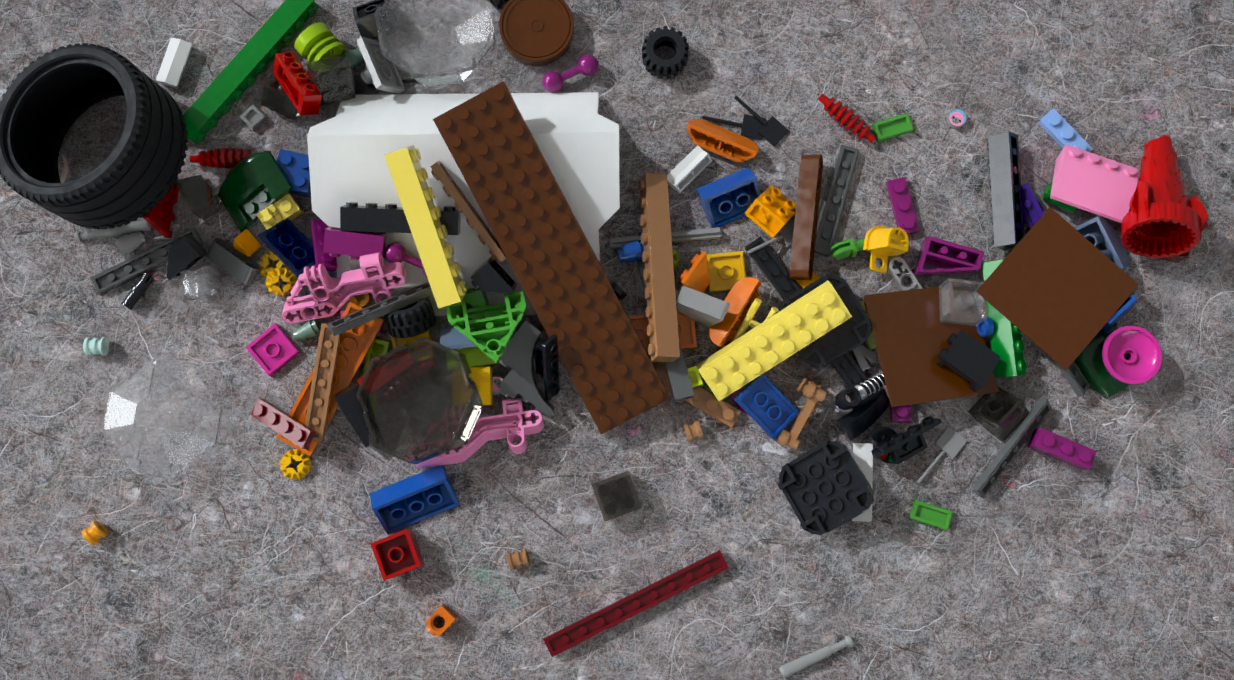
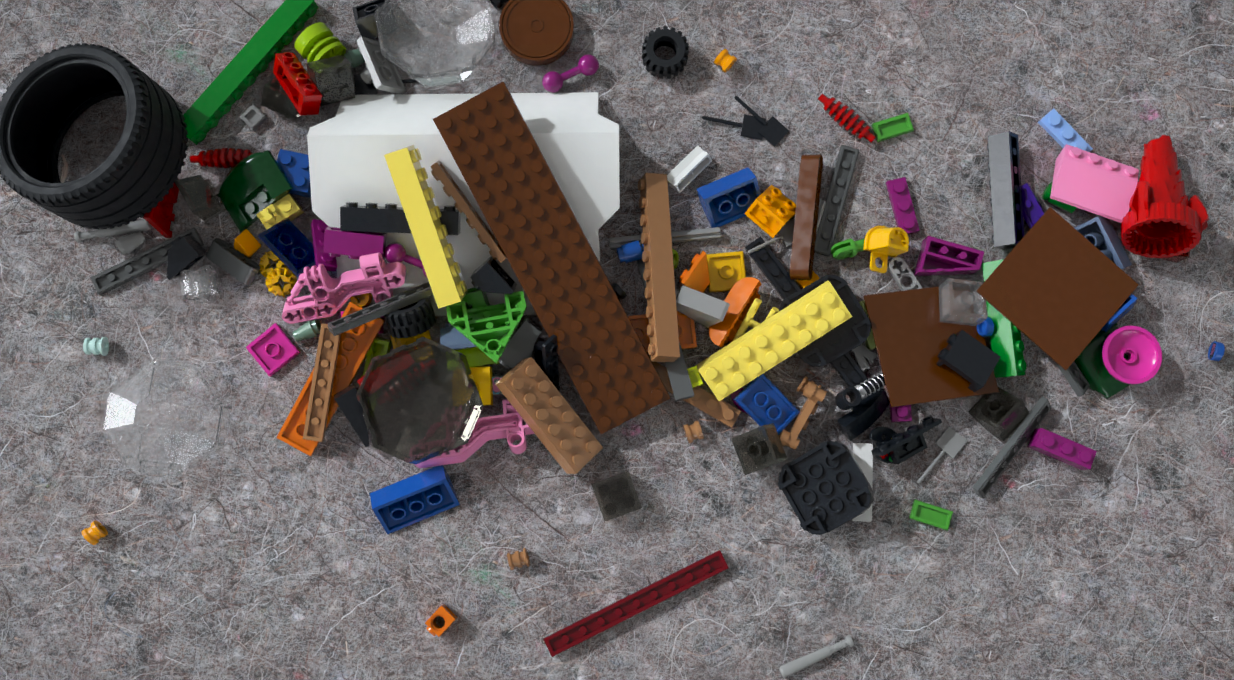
black pin [121,273,154,310] -> none
white piece [156,38,192,89] -> none
plate [251,398,315,449] -> none
yellow gear [279,449,311,480] -> none
red brick [370,528,425,581] -> none
orange brick [687,119,759,162] -> none
tile [946,109,967,129] -> none
none -> medium nougat brick [495,357,603,474]
none -> light orange wheel [714,49,737,73]
none -> clear smoke brick [731,423,788,475]
none -> blue tile [1208,341,1225,361]

